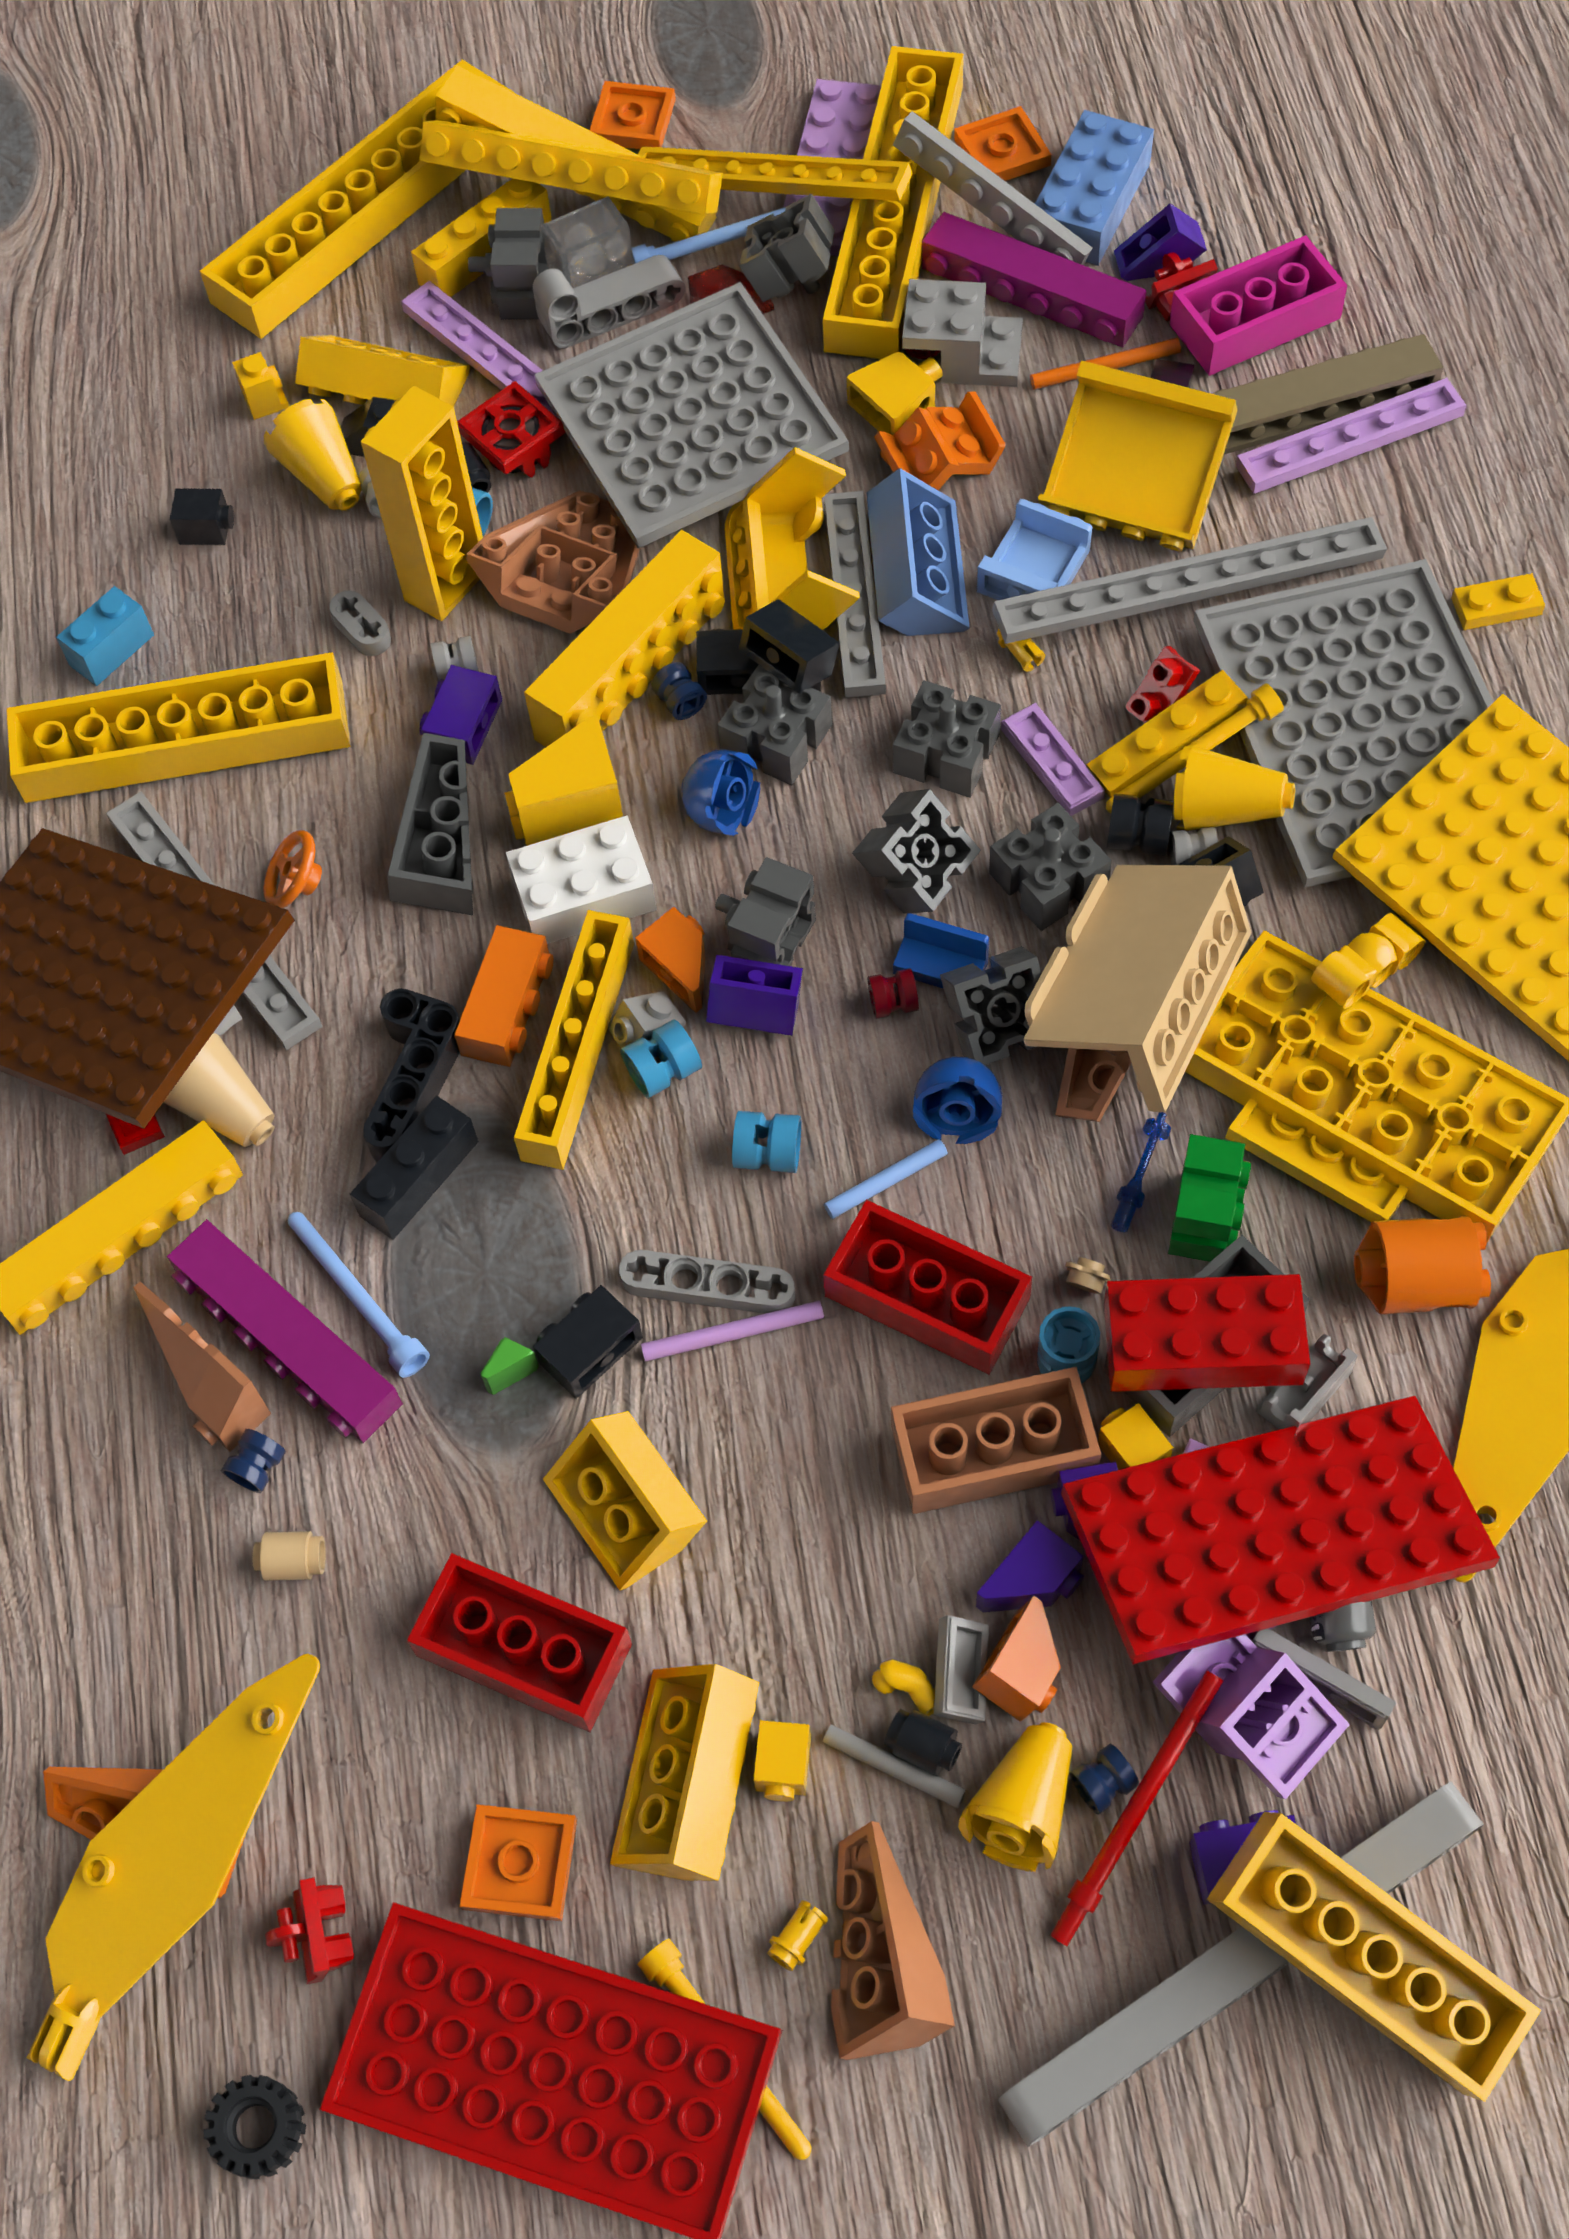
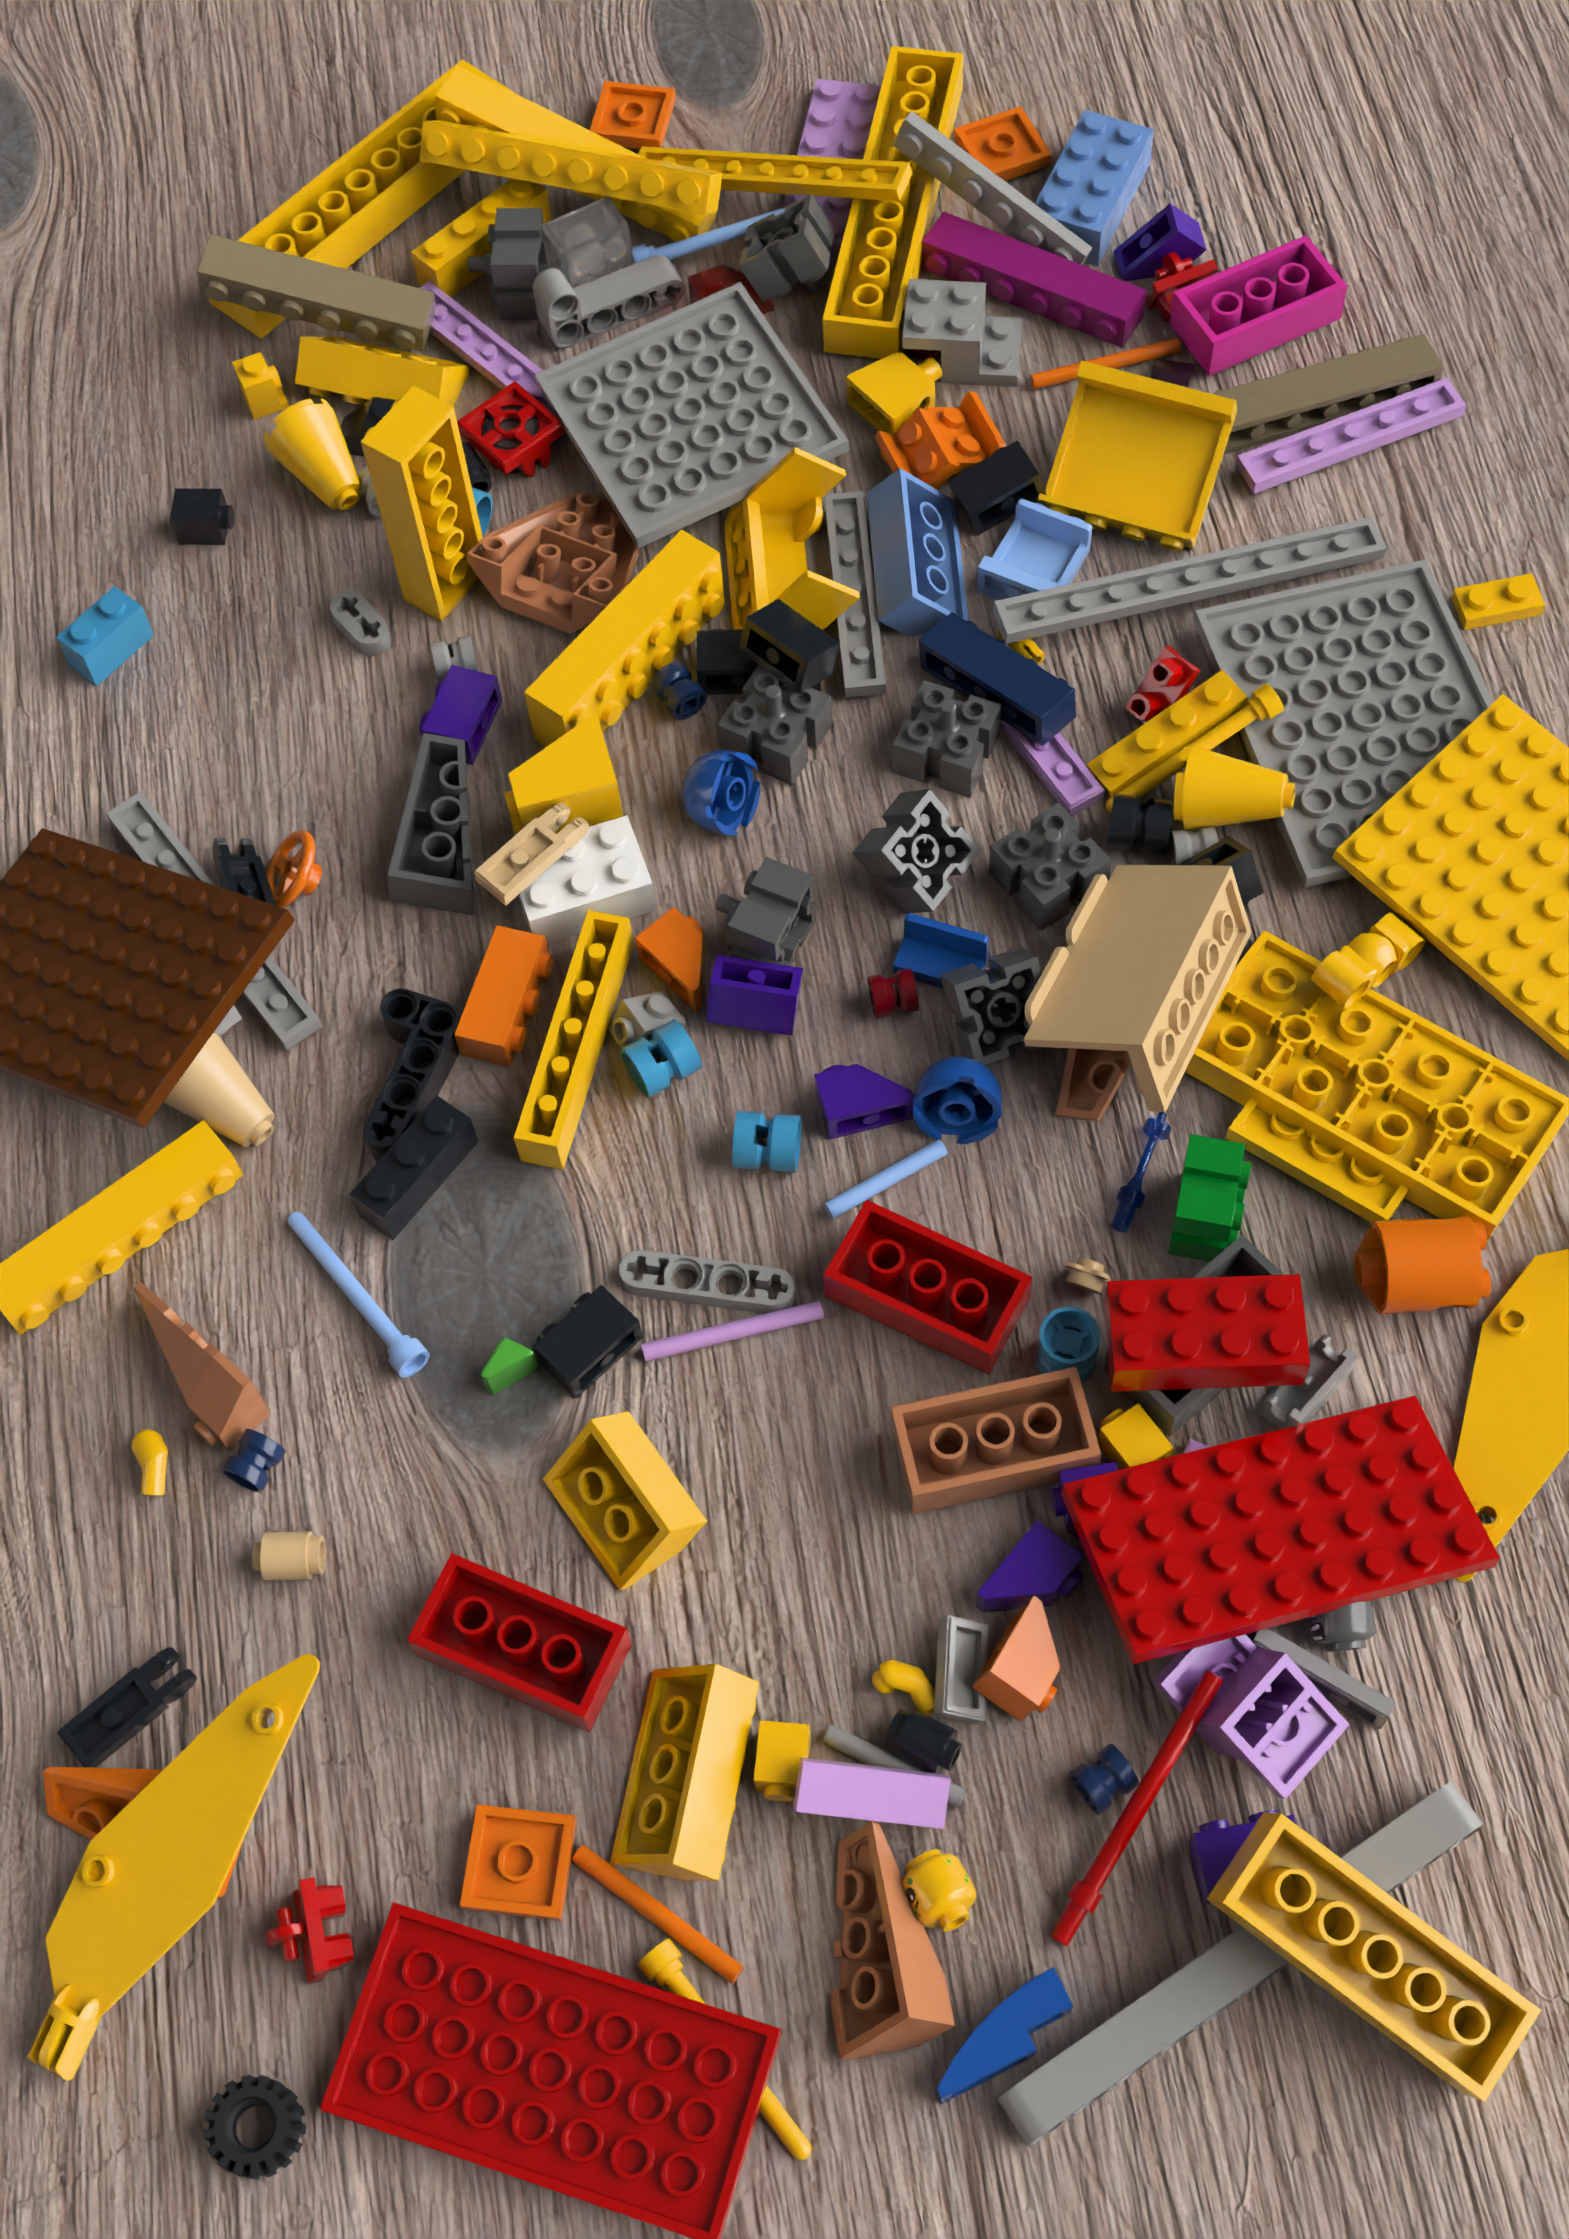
yellow brick [7,652,351,803] -> none
red tile [105,1113,165,1155] -> none
magenta brick [167,1219,403,1443] -> none
yellow pin [767,1900,828,1971] -> none
yellow cone [958,1722,1073,1872] -> none
none -> black hinge [57,1646,197,1768]
none -> yellow arm [131,1429,168,1495]
none -> dark tan brick [197,234,435,352]
none -> black hinge [212,838,276,906]
none -> tan hinge [474,802,589,905]
none -> orange bar [572,1844,744,1984]
none -> lavender tile [793,1757,951,1829]
none -> dark purple slope [814,1064,914,1140]
none -> yellow head [902,1849,977,1932]
none -> dark blue brick [918,612,1076,746]
none -> blue slope [937,1967,1073,2104]
none -> black brick [948,440,1046,536]

